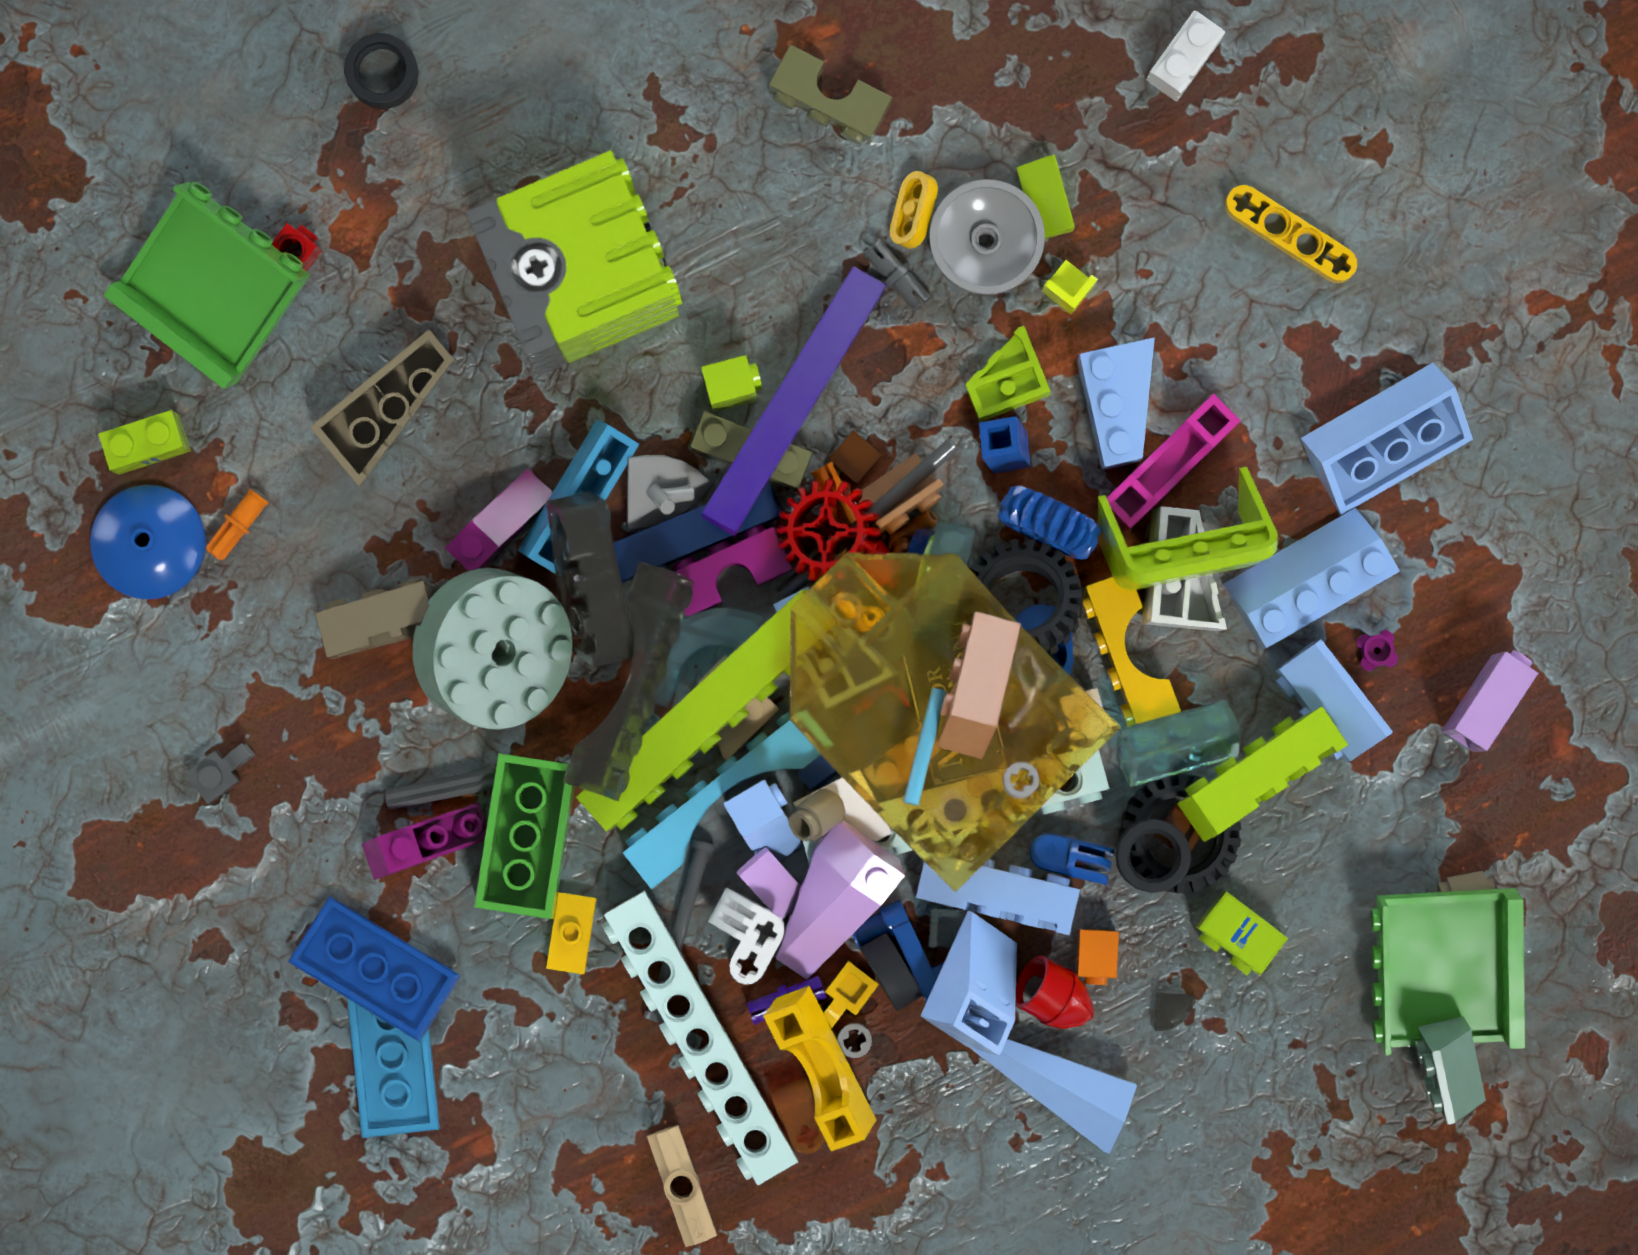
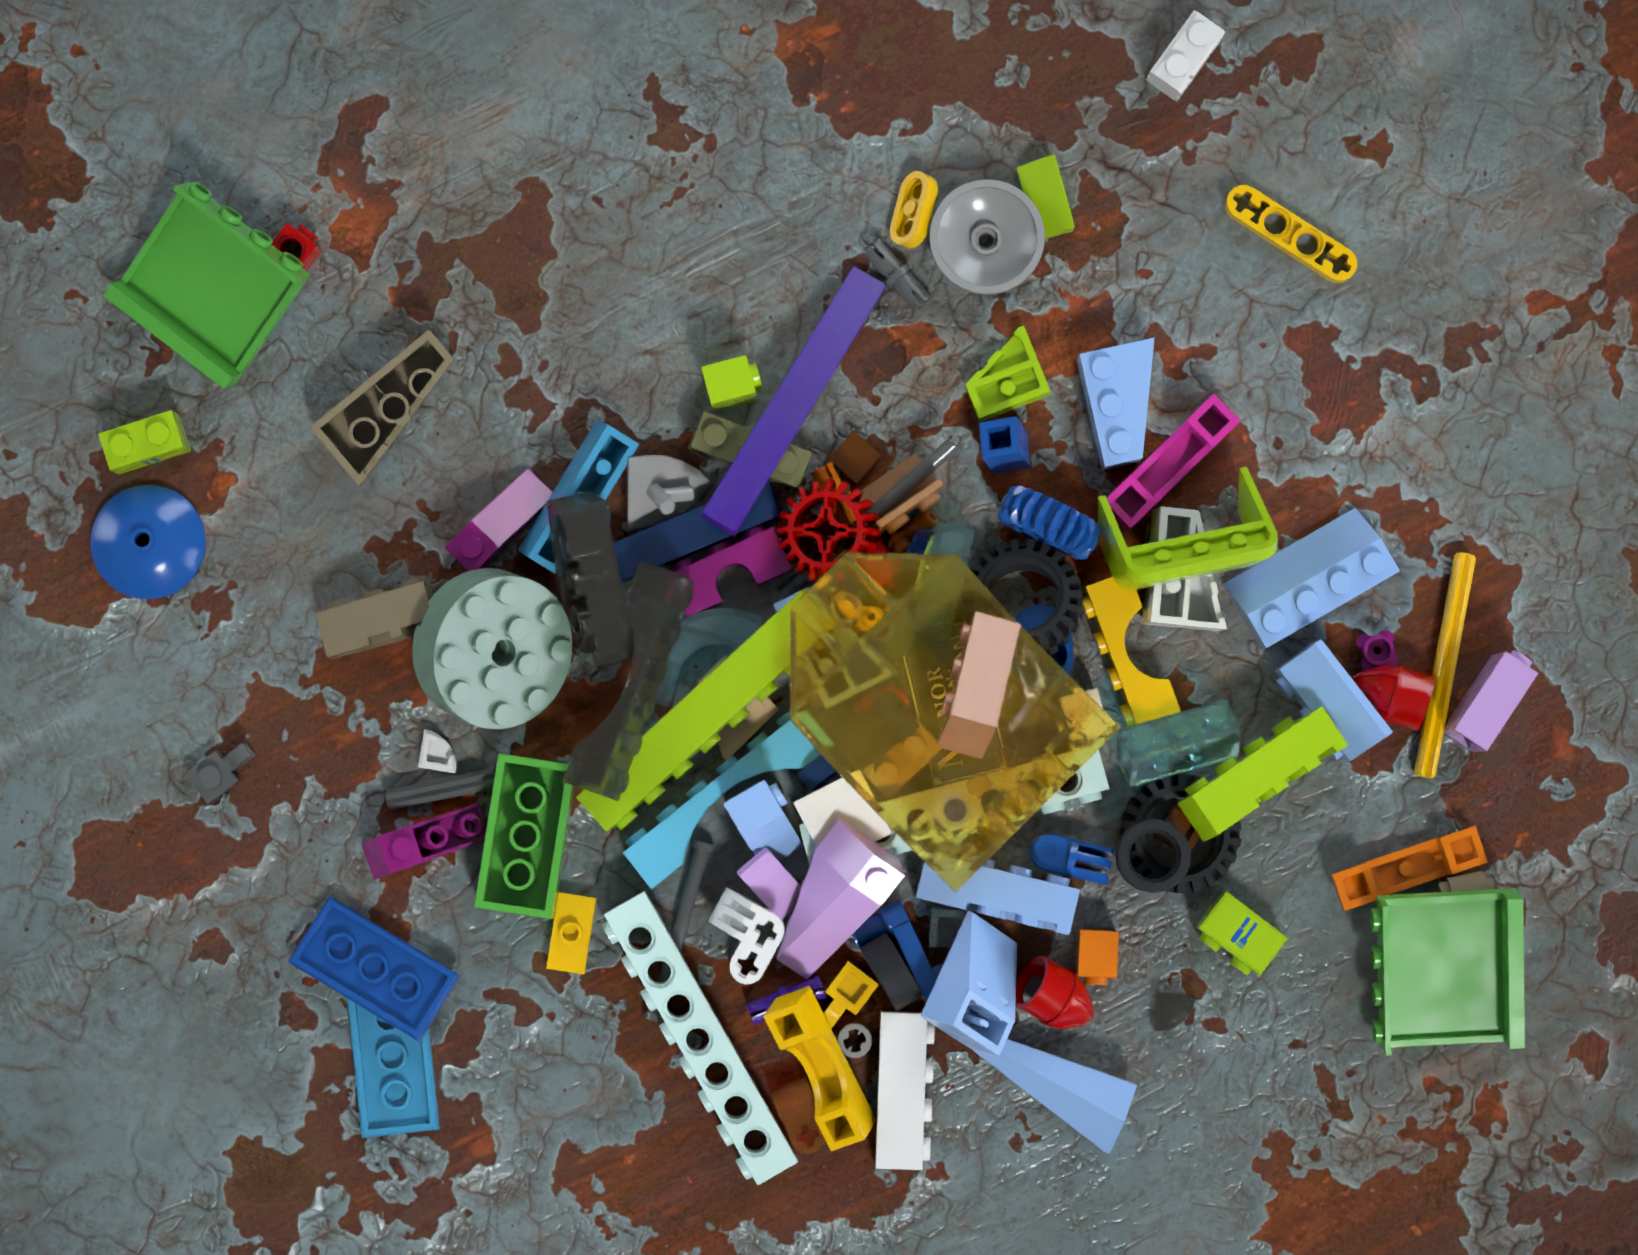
orange axle [206,489,269,561] -> none
black tyre [344,33,419,109] -> none
lime piece [466,150,683,376] -> none
tan piece [647,1125,717,1247] -> none
olive arch [769,44,892,145] -> none
dark tan brick [789,789,845,841] -> none
medium azure bar [903,688,947,806] -> none
light grey bush [1002,762,1039,799] -> none
neon yellow panel [1041,260,1098,315] -> none
light blue slope [1301,363,1473,515] -> none
sand green slope [1415,1016,1486,1124] -> none
none -> white tile [418,729,458,774]
none -> white brick [875,1010,935,1170]
none -> orange slope [1330,826,1488,911]
none -> red helmet [1352,664,1435,732]
none -> yellow axle [1414,552,1476,778]

